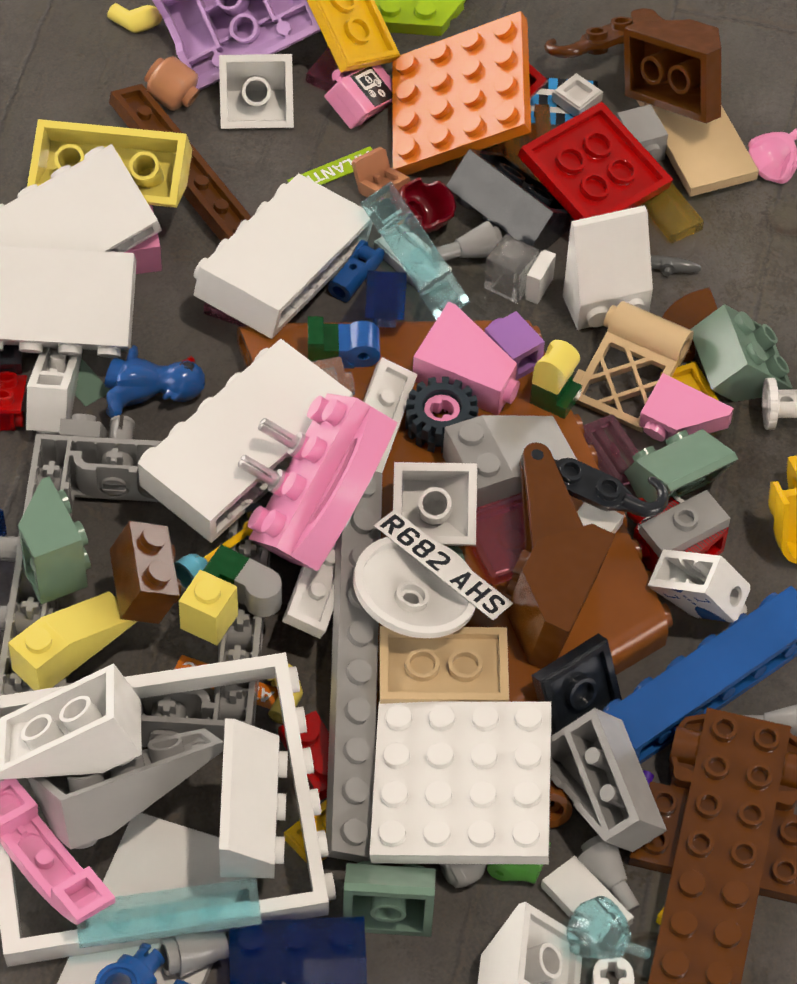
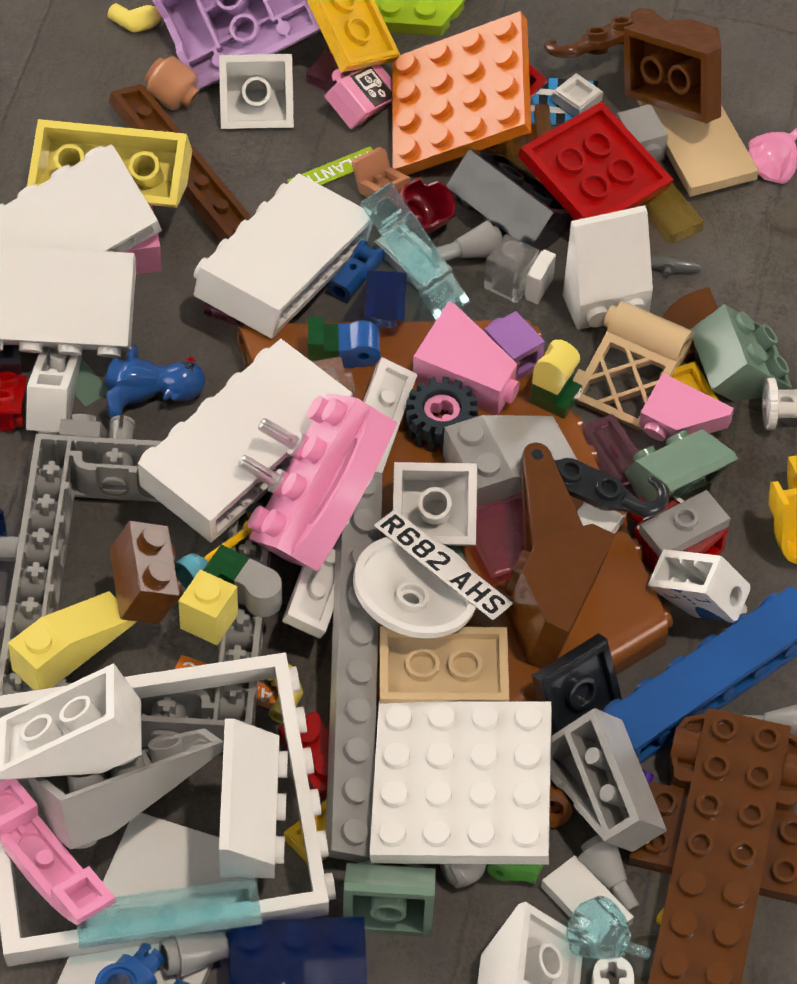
sand green slope [18,476,91,605] -> none

